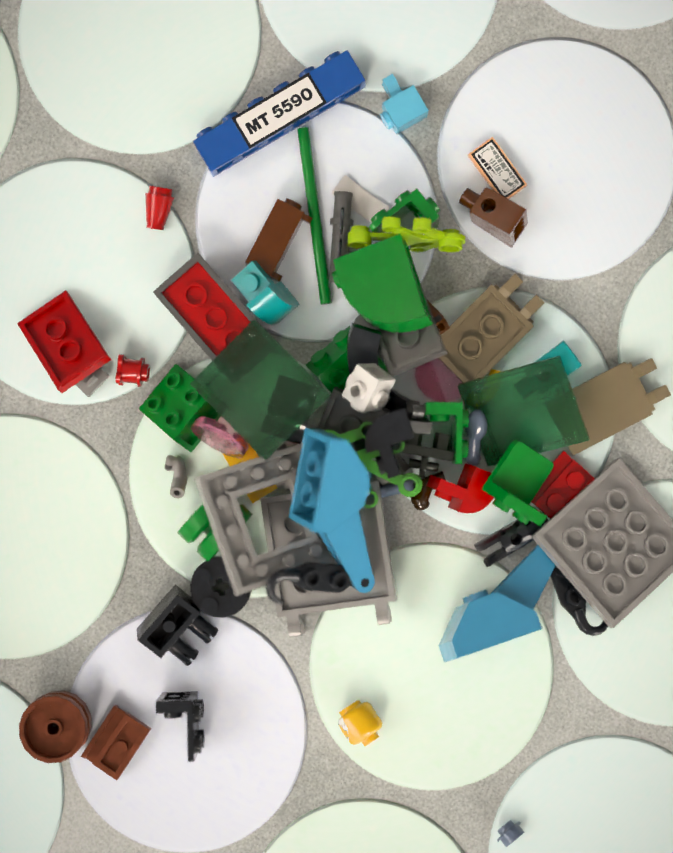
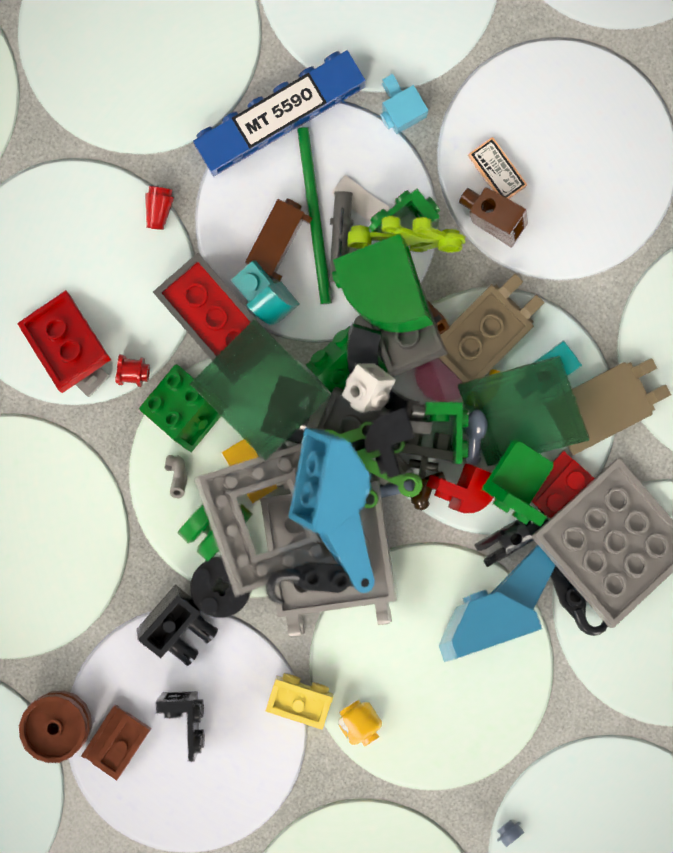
clear pink tile [191,417,249,459] -> none
none -> light yellow bracket [265,673,333,730]

